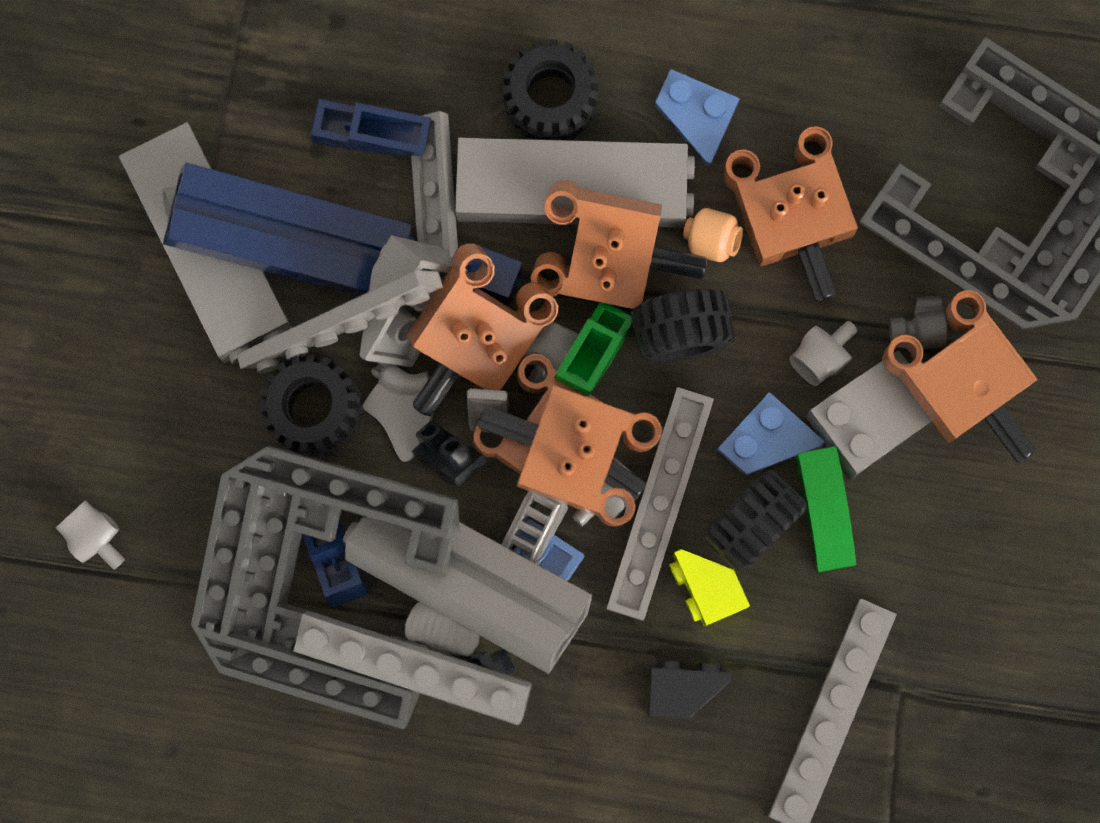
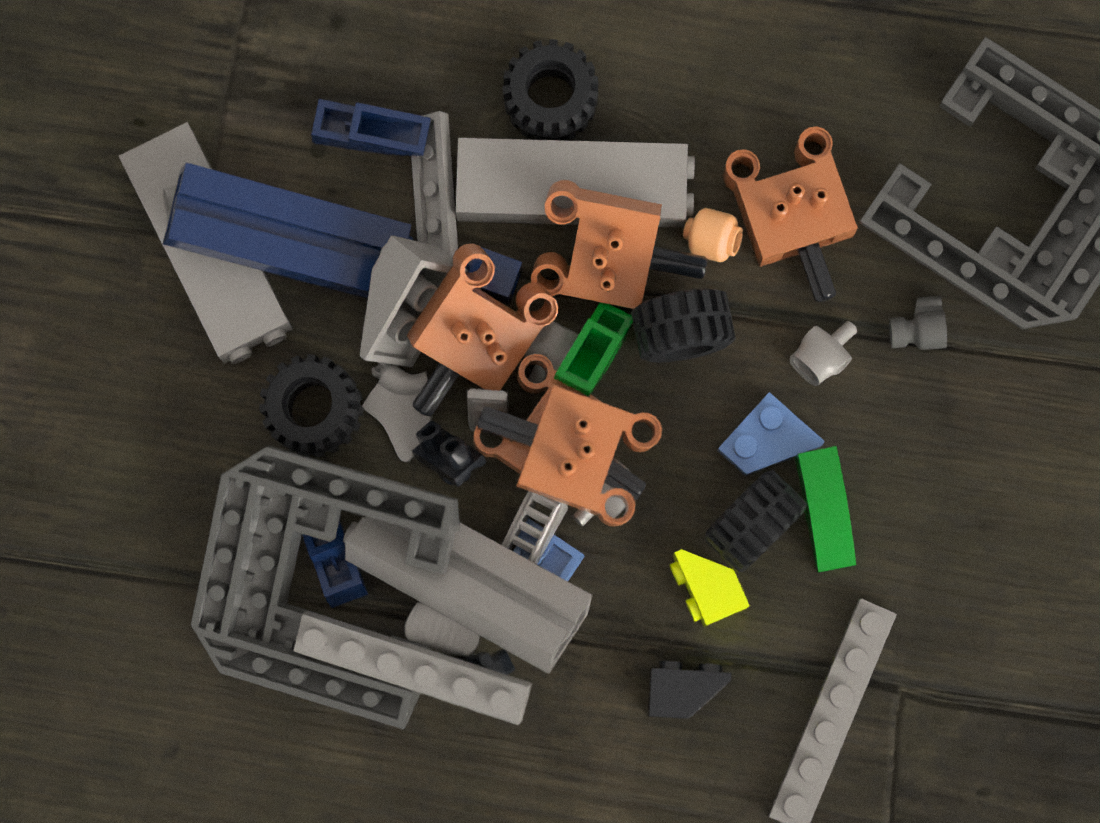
light grey piece [55,500,126,570] -> none
light grey plate [236,271,443,373] -> none
light grey plate [606,387,714,621] -> none
medium blue wing [655,69,740,167] -> none
light grey slope [805,350,932,479] -> none
nougat piece [882,290,1038,463] -> none

